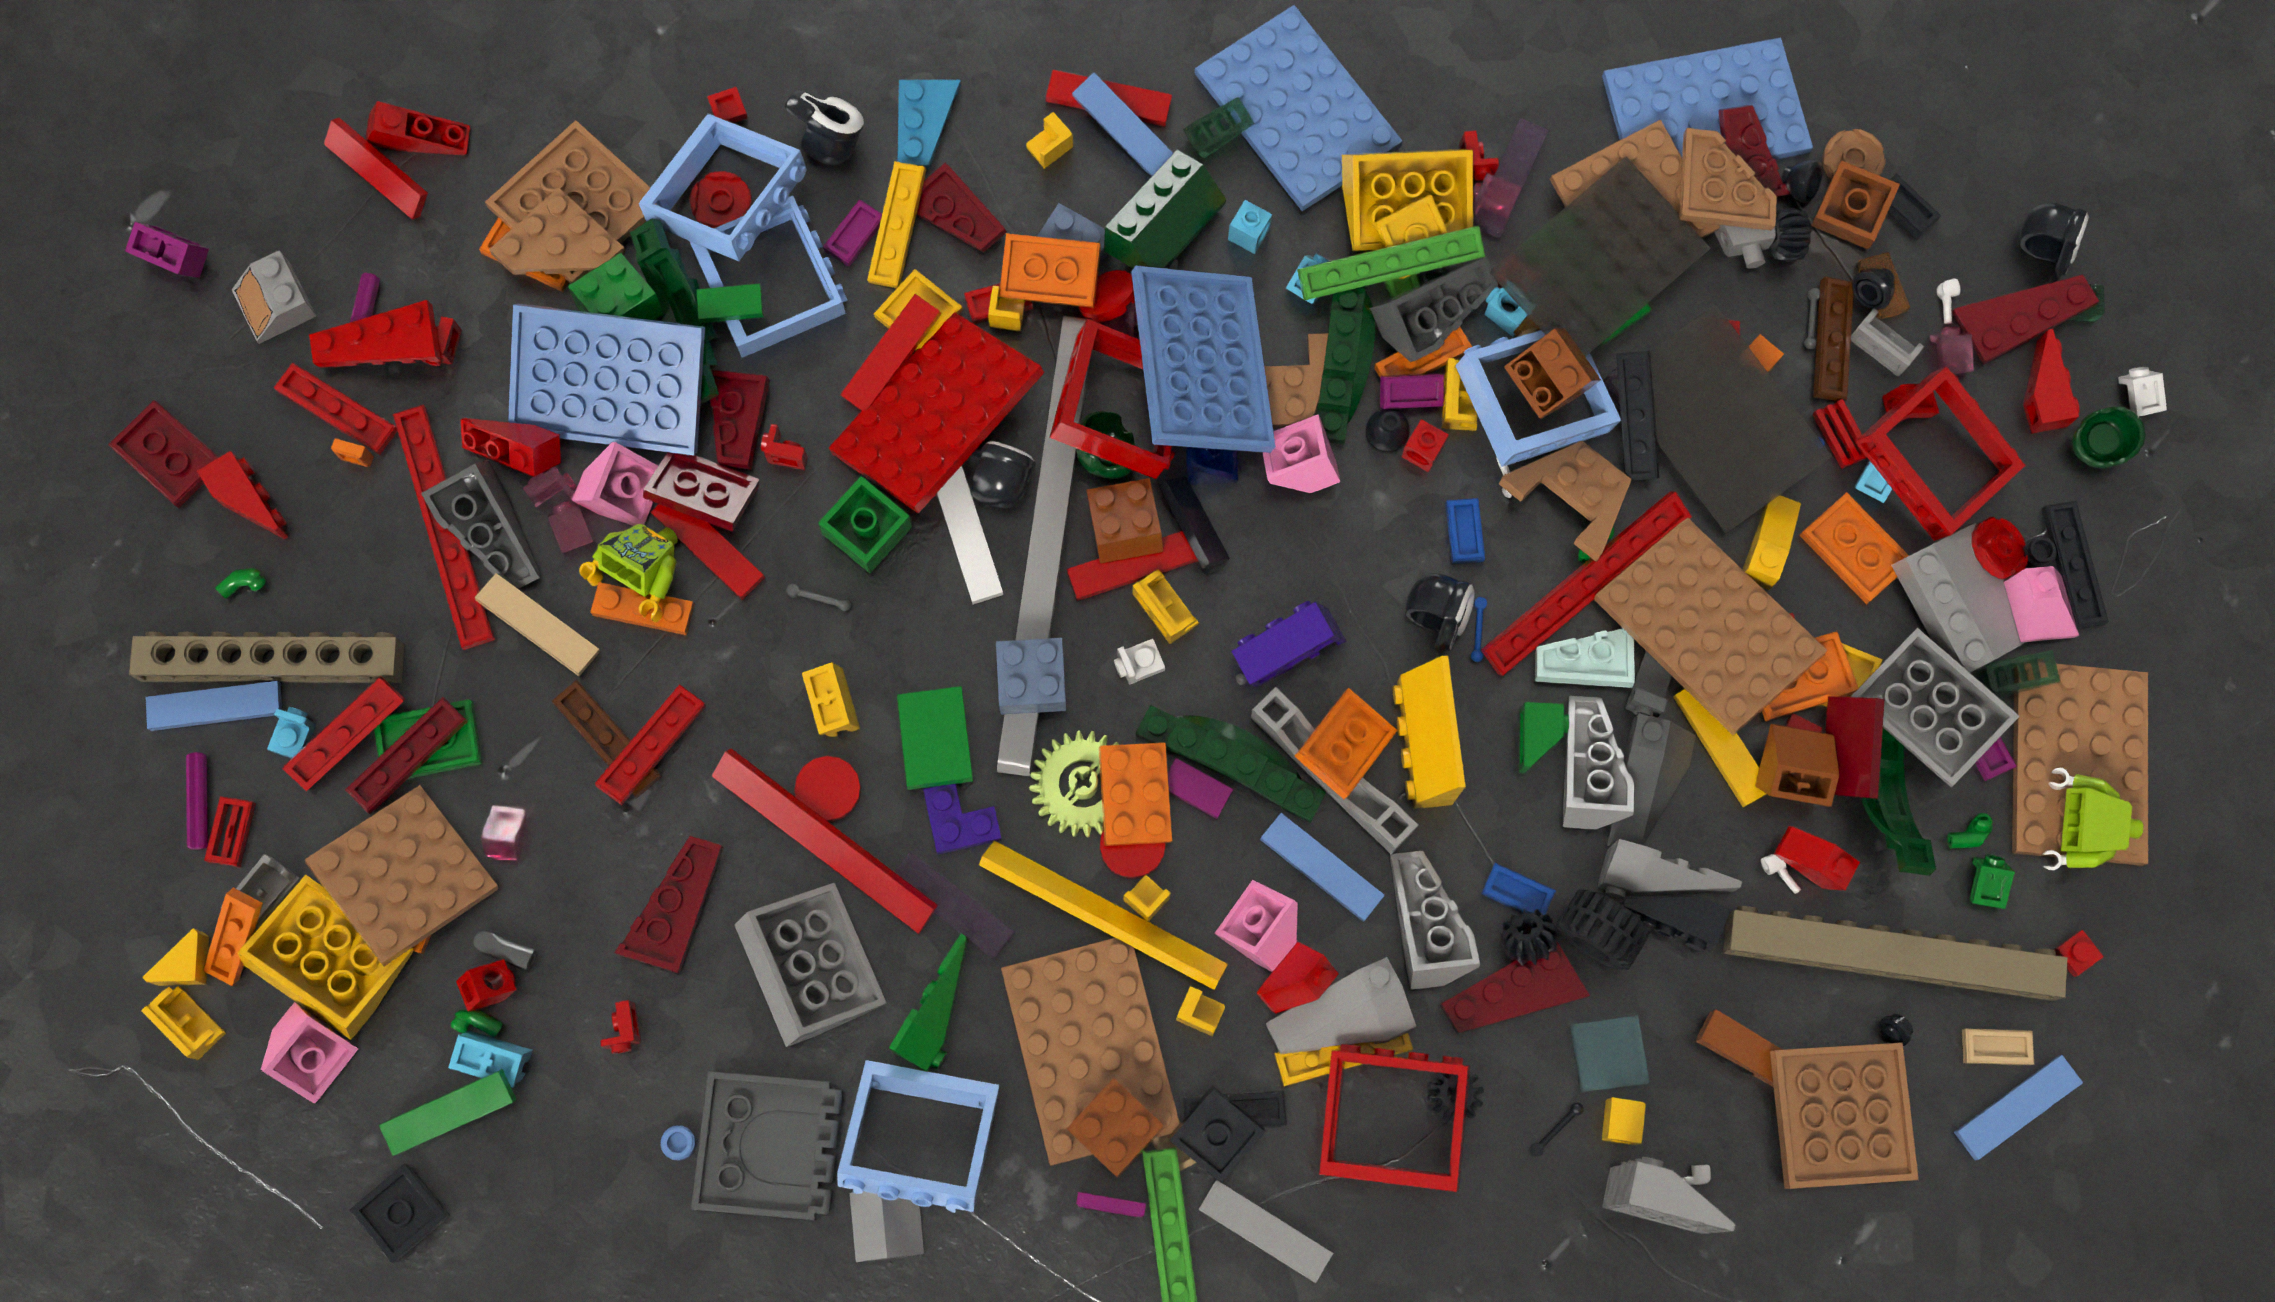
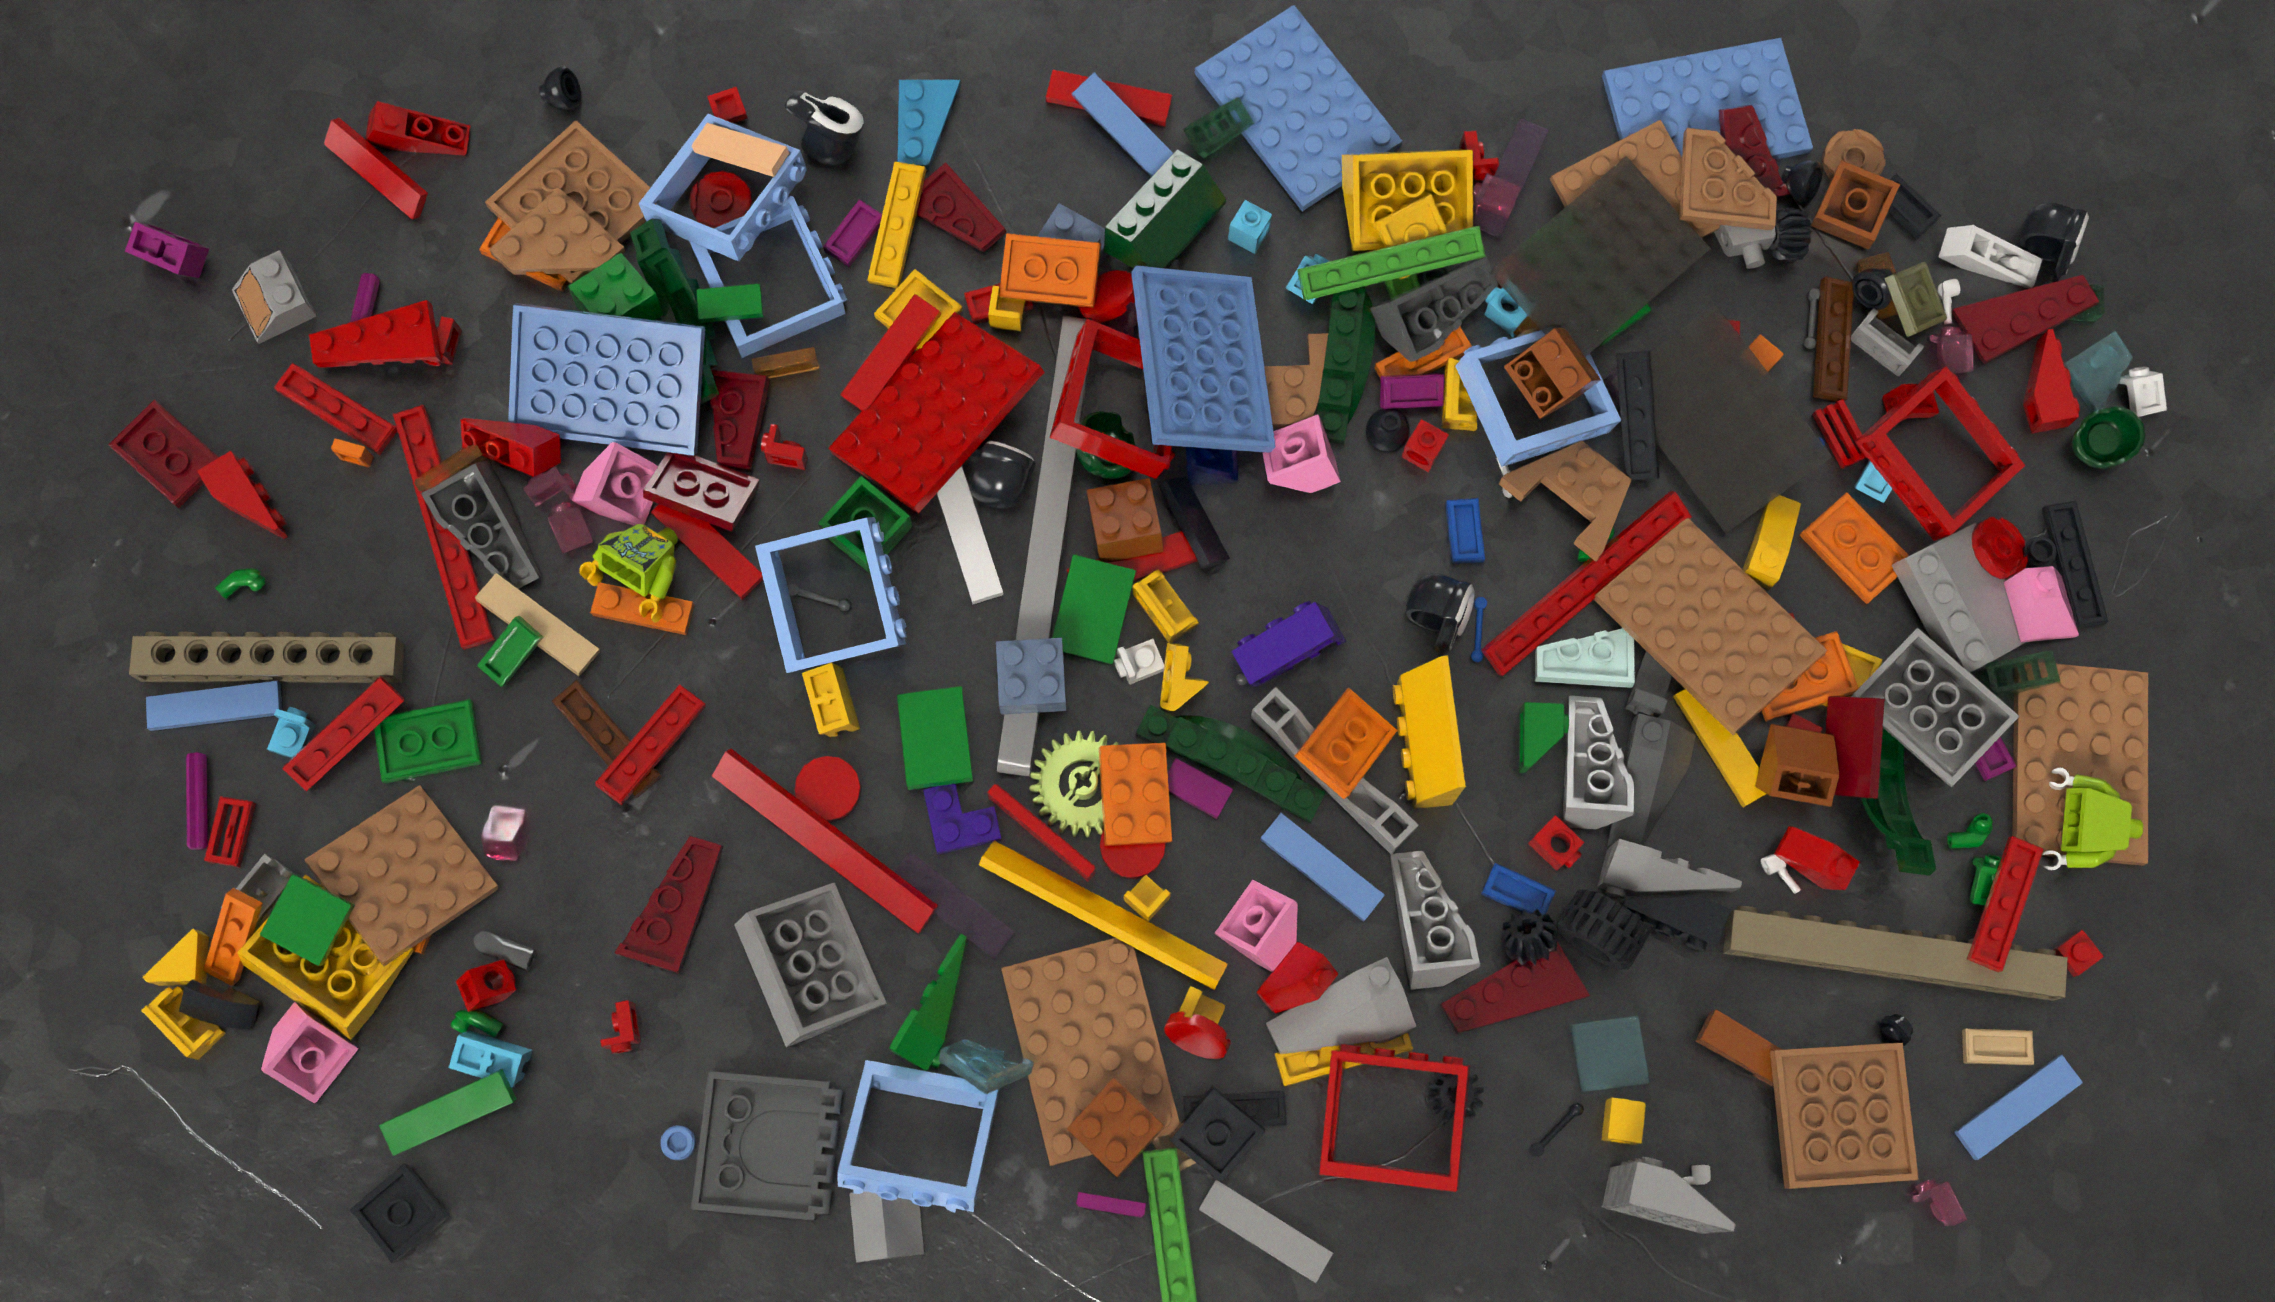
dark red tile [345,697,468,814] -> none
yellow panel [1026,112,1073,169] -> none
none -> black slope [179,979,260,1030]
none -> green tile [260,874,355,966]
none -> clear orange tile [414,445,483,492]
none -> green tile [477,616,544,687]
none -> black brick [539,66,581,110]
none -> light nougat tile [691,123,789,177]
none -> clear orange tile [752,347,820,379]
none -> light blue window [755,517,907,673]
none -> clear light blue wing [939,1039,1034,1094]
none -> red tile [987,784,1096,882]
none -> green tile [1052,554,1136,665]
none -> yellow slope [1159,643,1209,711]
none -> red tile [1164,1011,1231,1059]
none -> red brick [1528,815,1585,871]
none -> olive tile [1884,261,1947,337]
none -> clear pink bracket [1909,1178,1967,1226]
none -> white slope [1939,225,2042,289]
none -> red tile [1967,836,2044,973]
none -> clear light blue wing [2064,331,2133,412]

